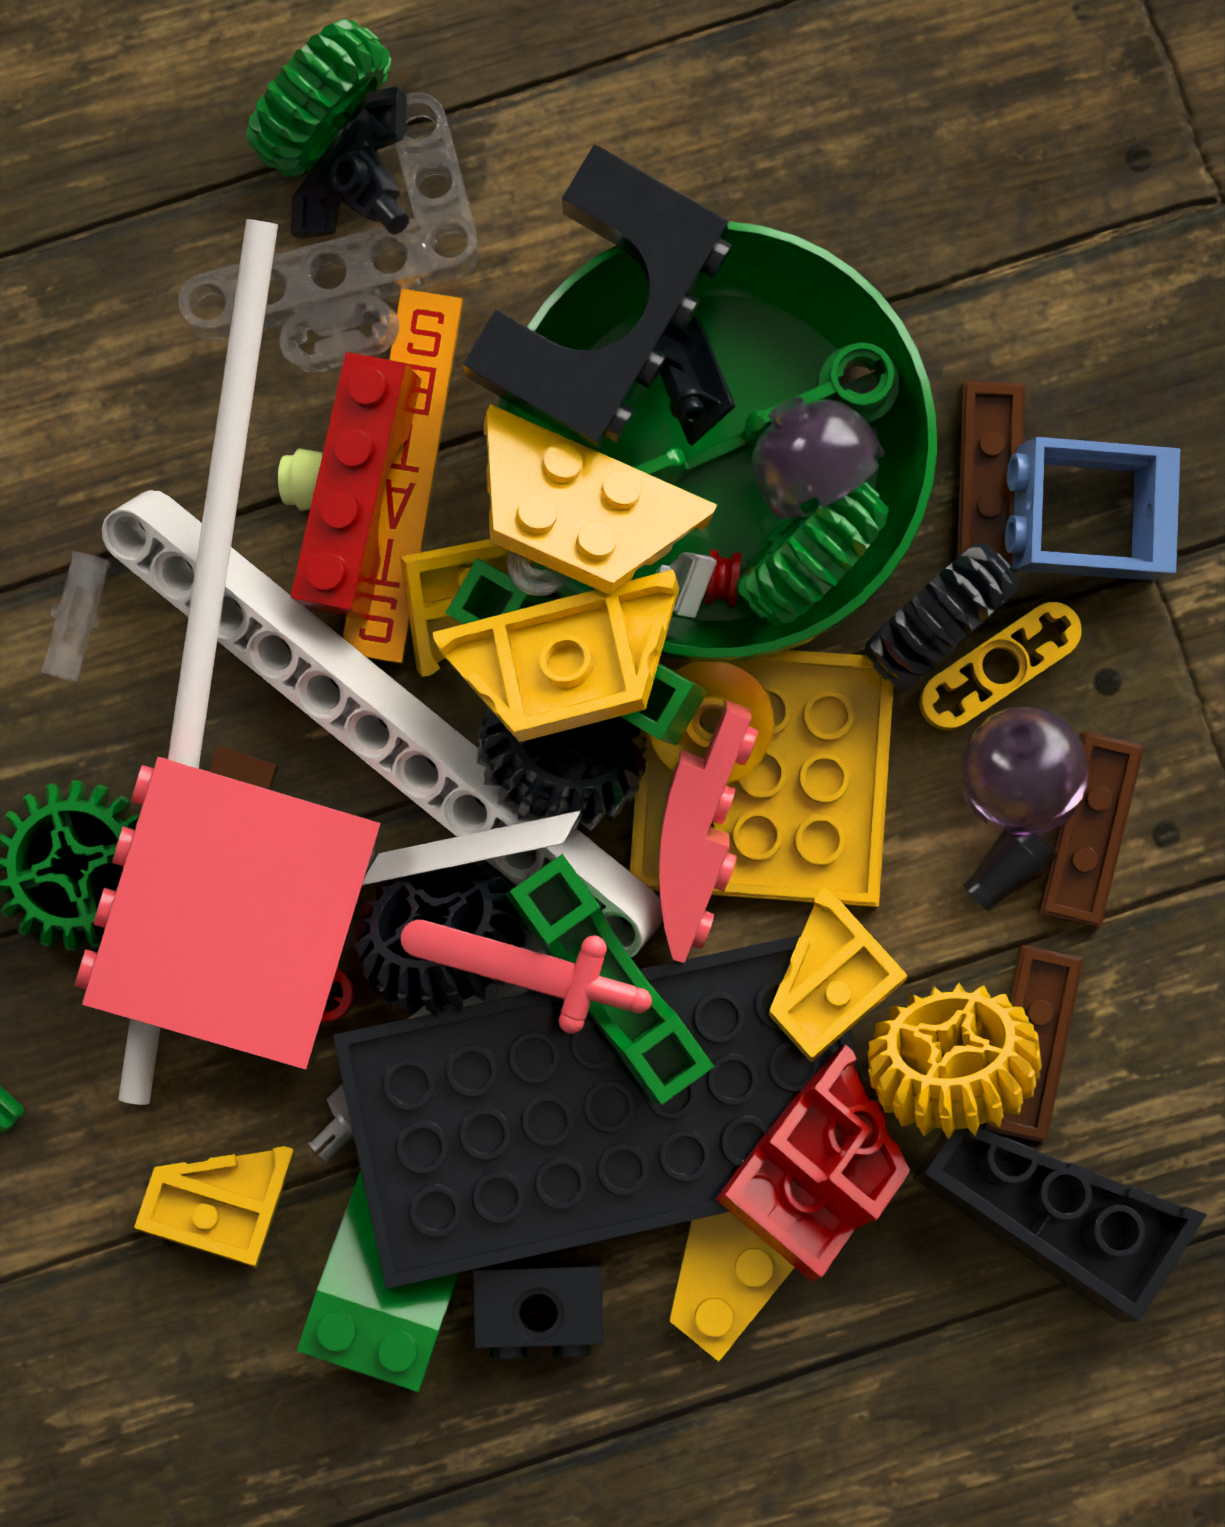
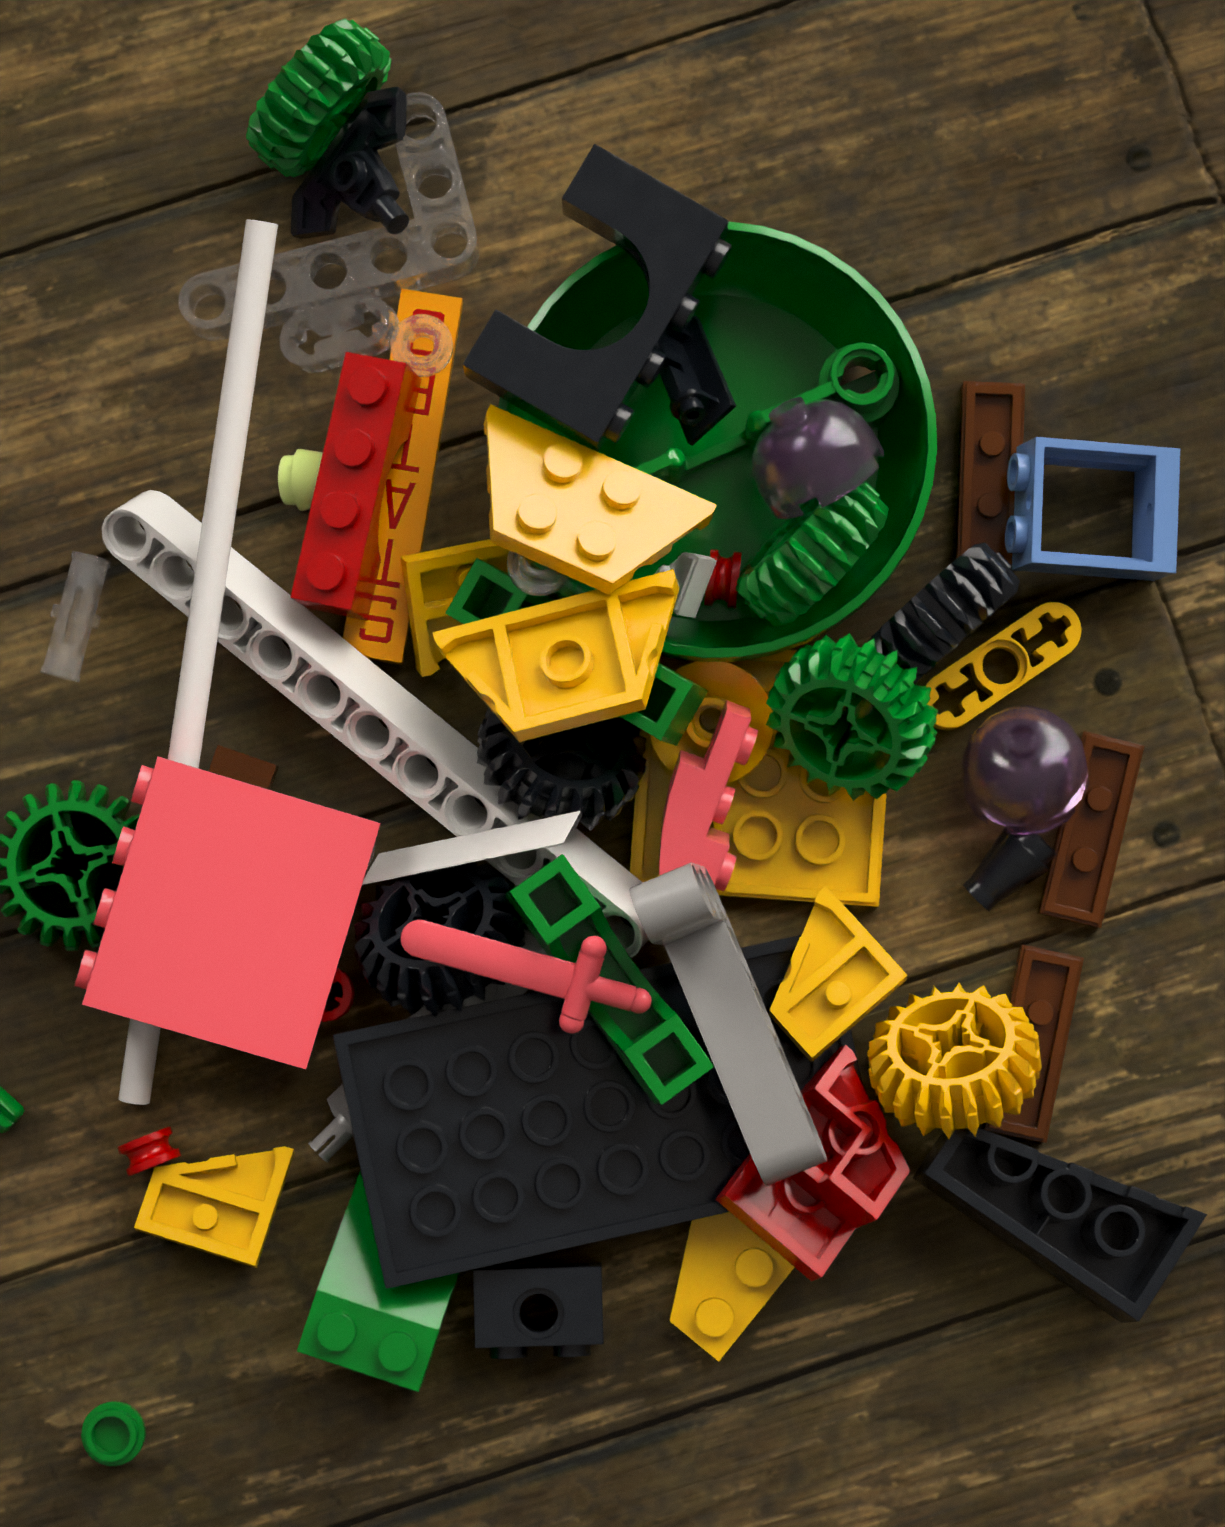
none -> green plate [81,1401,146,1466]
none -> red bush [117,1126,182,1177]
none -> clear plate [390,314,453,377]
none -> light grey beam [629,862,827,1186]
none -> green gear [766,633,938,801]

